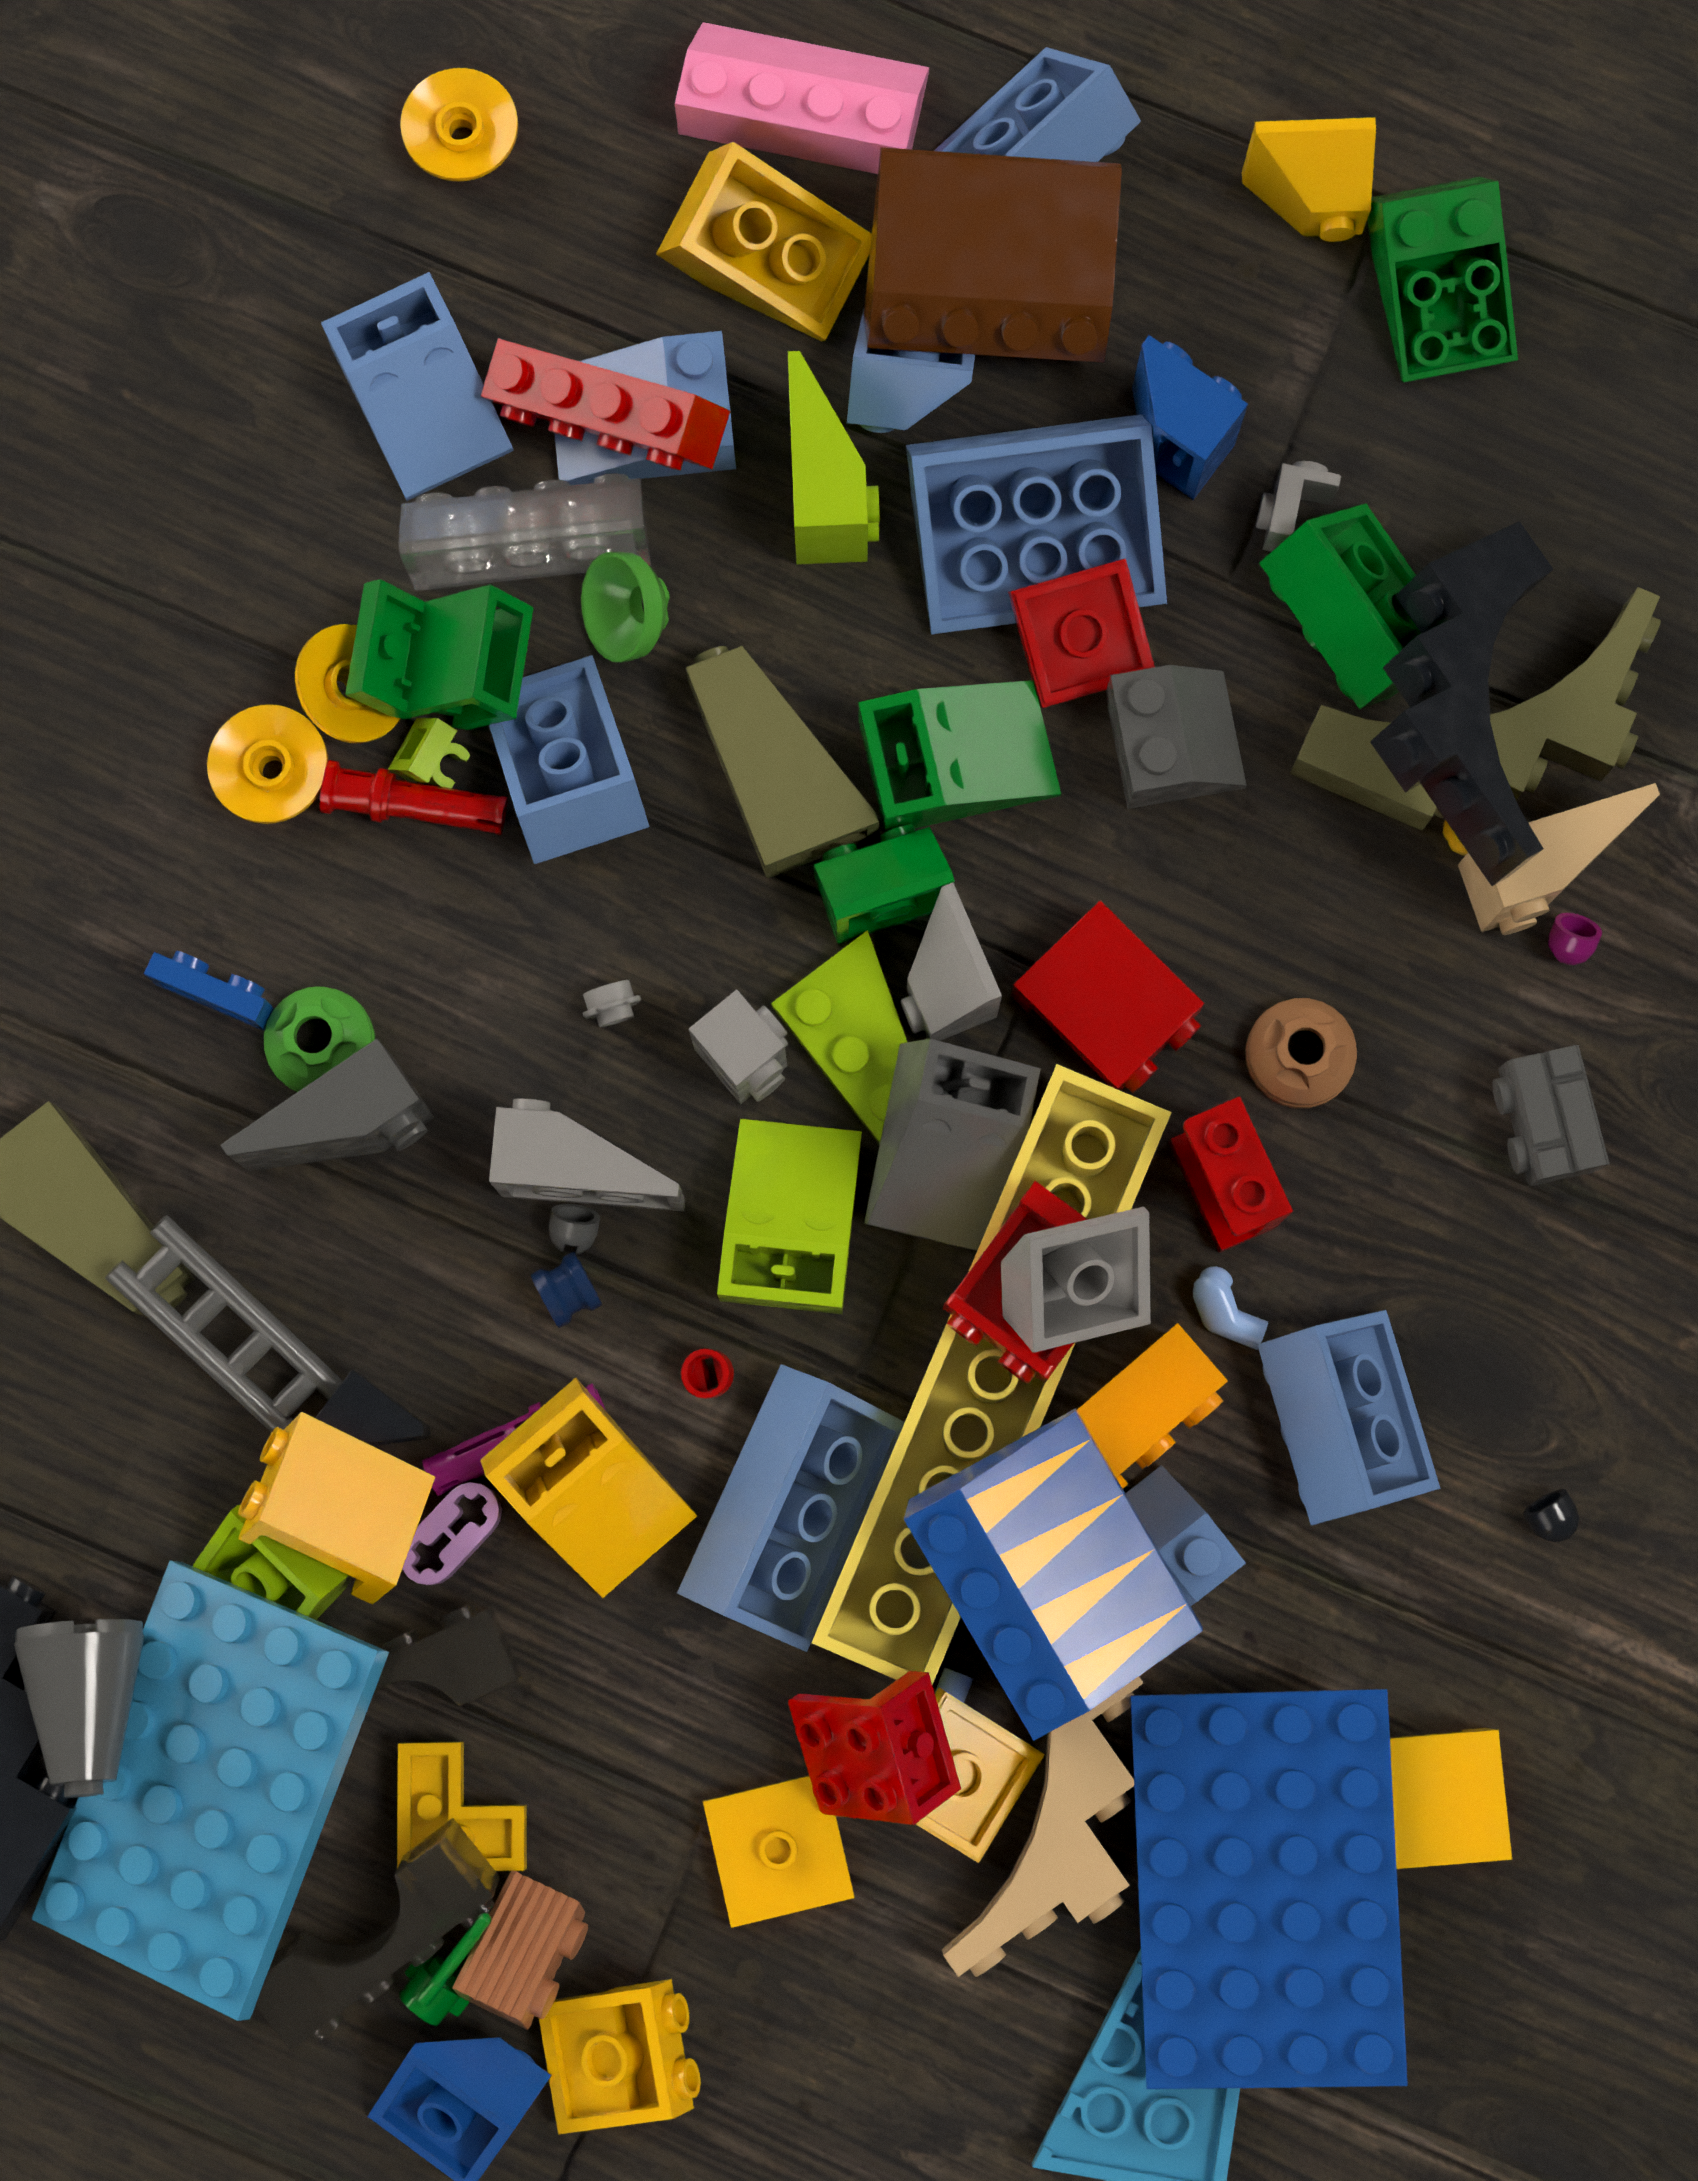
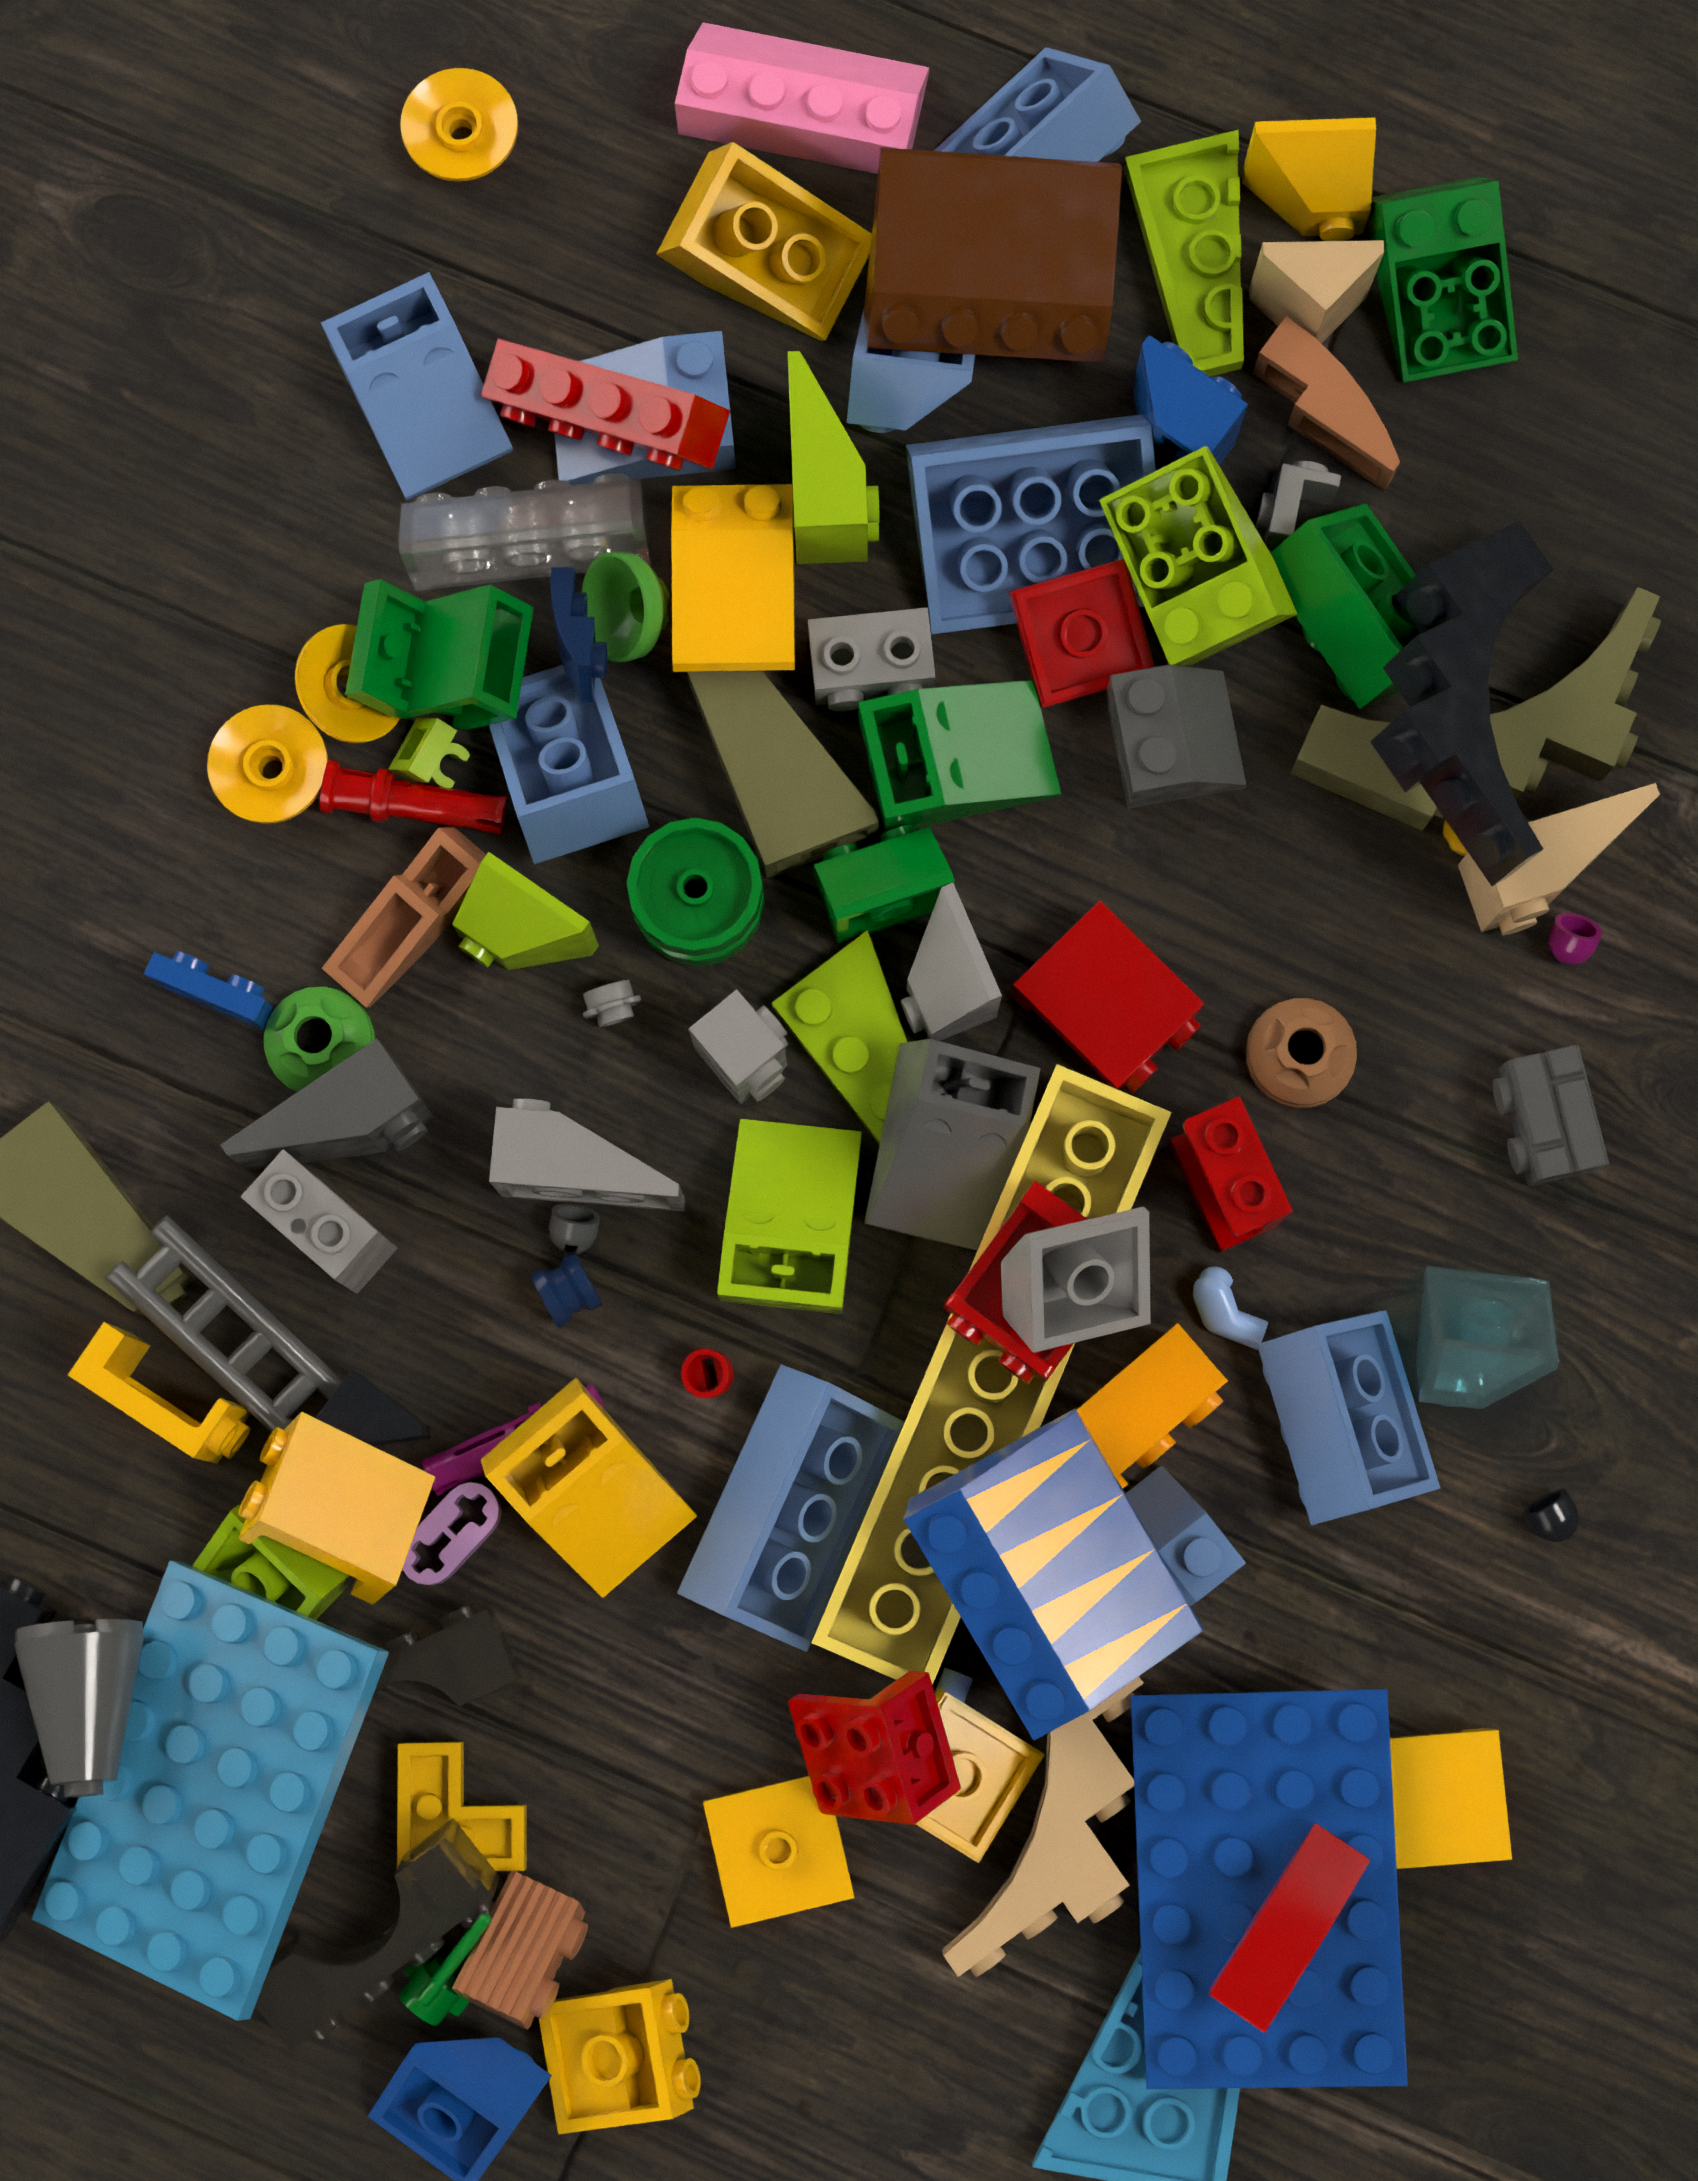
none -> yellow panel [68,1322,250,1464]
none -> light grey window [241,1149,398,1294]
none -> nougat slope [322,827,486,1008]
none -> lime slope [452,852,599,970]
none -> dark blue slope [550,567,608,702]
none -> green wheel [627,818,765,967]
none -> yellow slope [671,484,795,672]
none -> light grey brick [808,607,935,711]
none -> lime slope [1099,446,1297,666]
none -> lime wing [1123,130,1244,377]
none -> red slope [1209,1822,1370,2033]
none -> tan slope [1249,240,1384,344]
none -> nougat slope [1253,315,1400,491]
none -> clear light blue slope [1416,1266,1559,1409]

